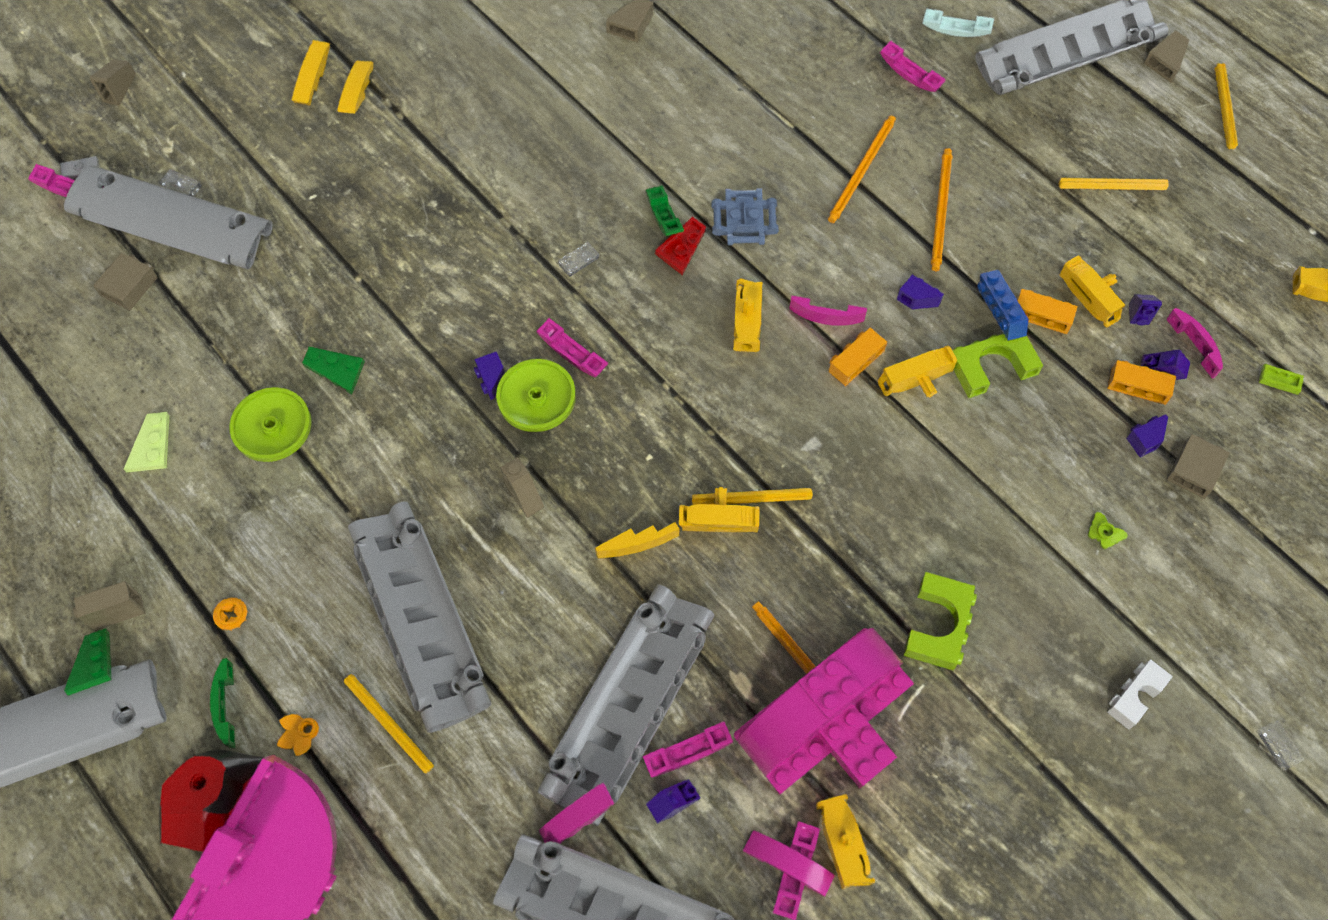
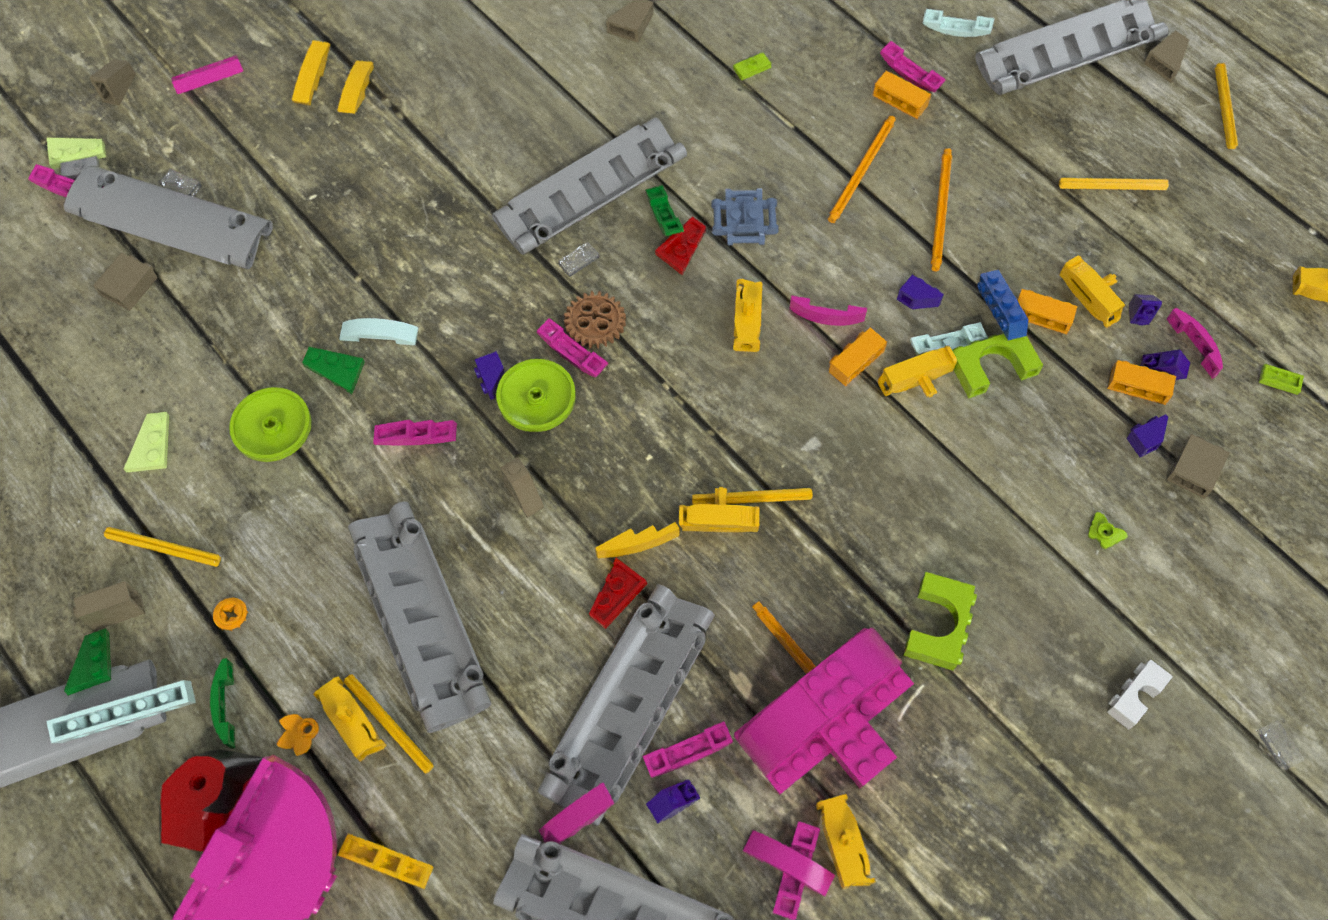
none -> yellowish green wing [46,138,106,169]
none -> light aqua brick [47,680,196,743]
none -> yellow axle [104,527,221,567]
none -> dark pink slope [171,55,243,94]
none -> yellow piece [313,676,387,762]
none -> yellow slope [338,834,434,889]
none -> light aqua slope [339,318,418,345]
none -> dark pink slope [373,419,457,446]
none -> light grey panel [492,117,687,255]
none -> medium nougat gear [564,291,626,348]
none -> red wing [589,558,648,629]
none -> lime plate [733,52,772,81]
none -> light orange brick [873,71,931,119]
none -> light aqua slope [910,322,988,356]

